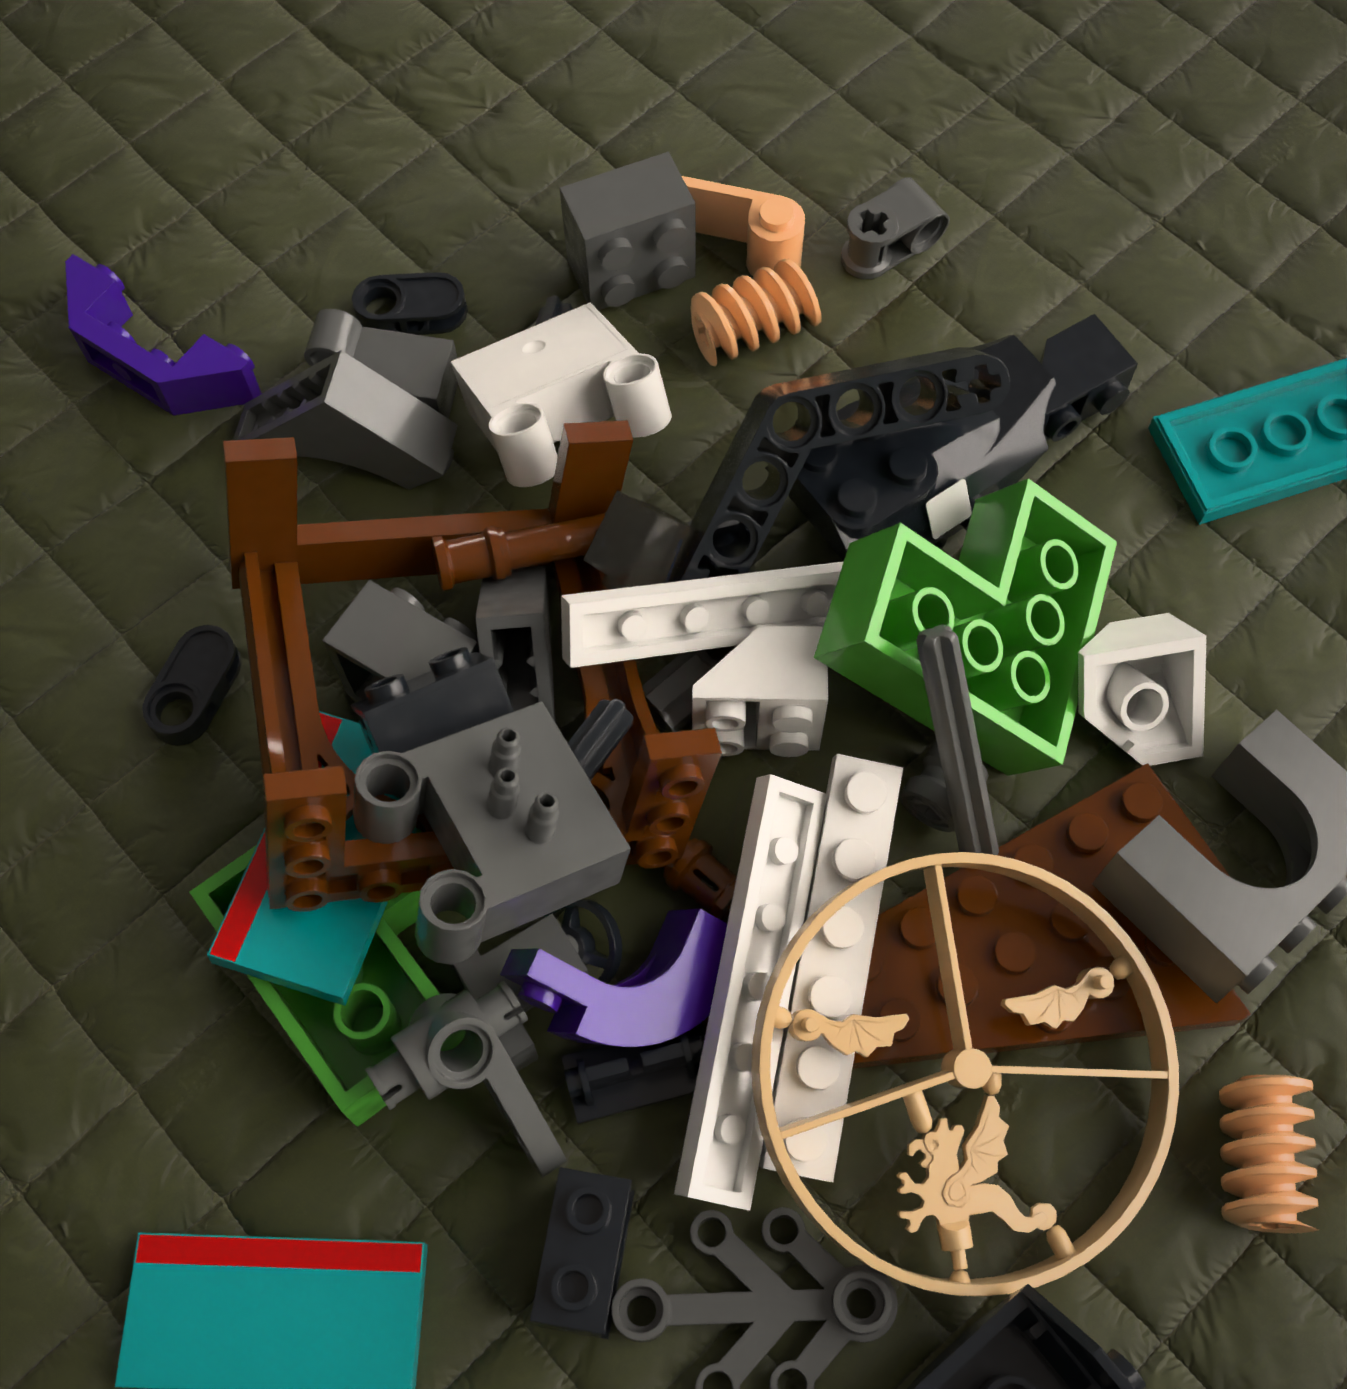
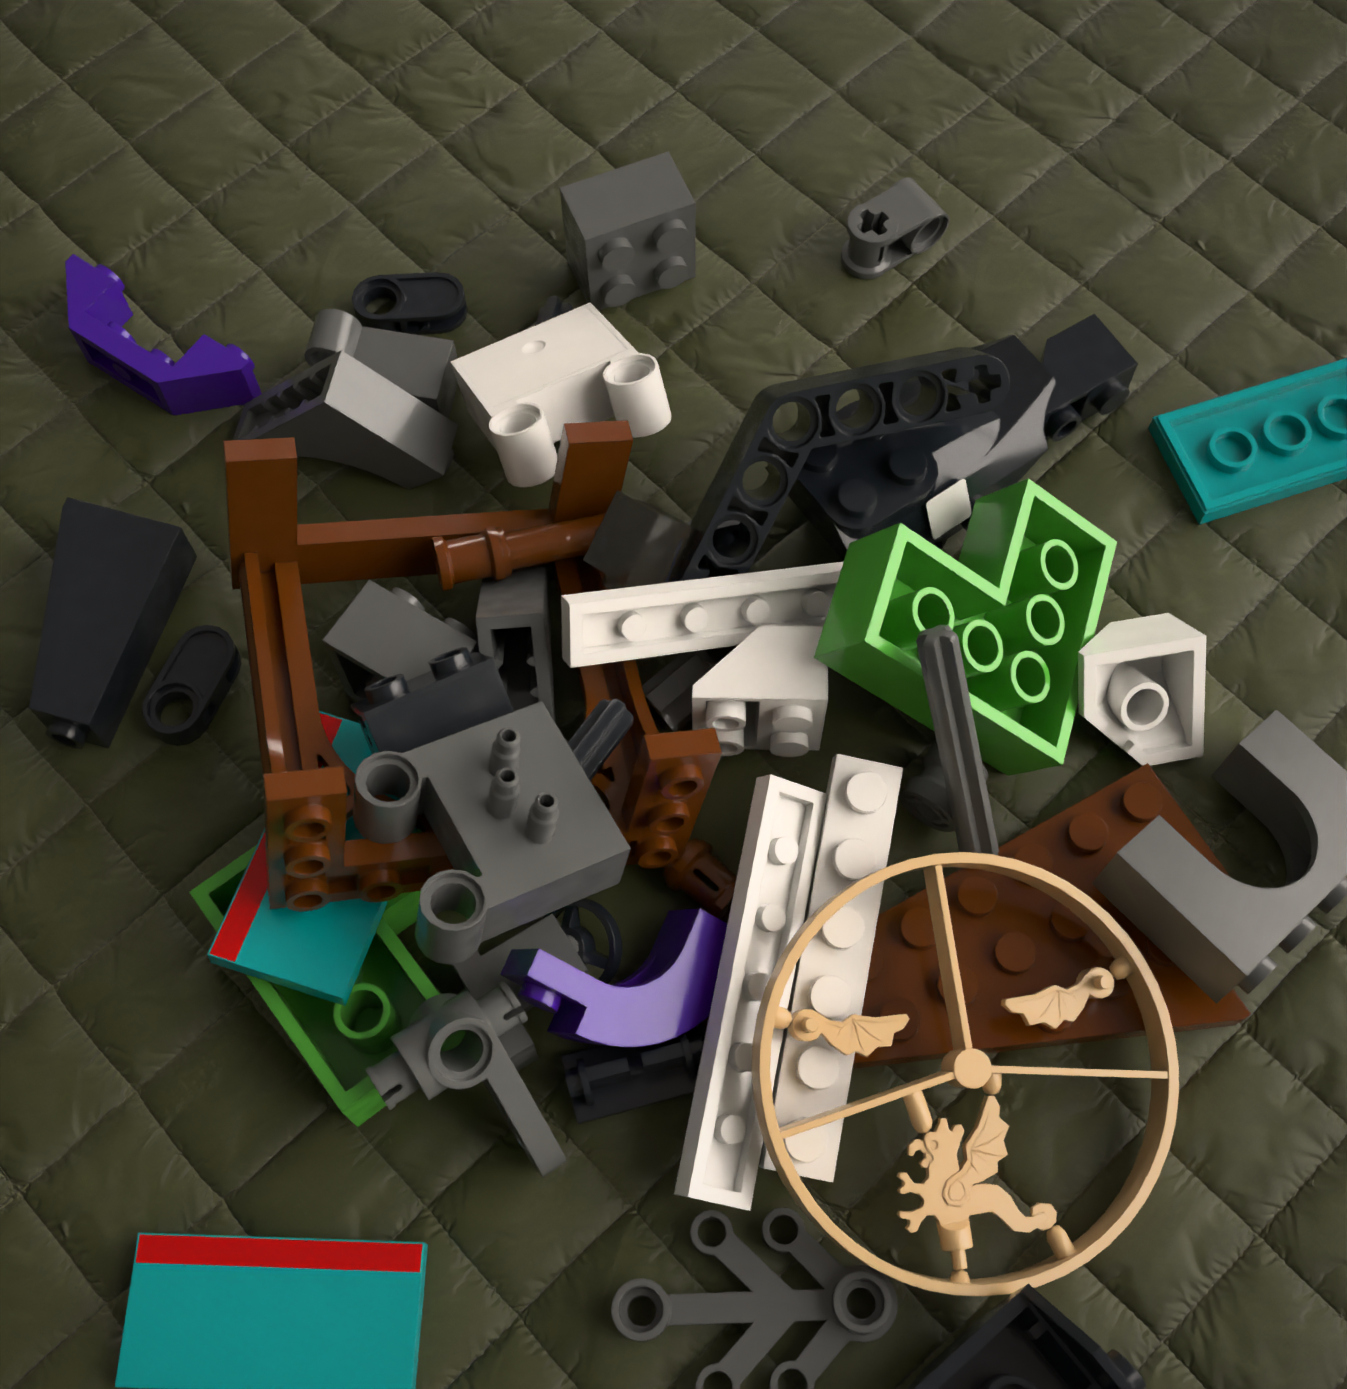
black hinge [530,1167,635,1340] -> none
light nougat door [682,176,805,276] -> none
light nougat piece [690,259,821,367] -> none
light nougat piece [1219,1075,1319,1233] -> none
none -> black slope [29,497,197,749]

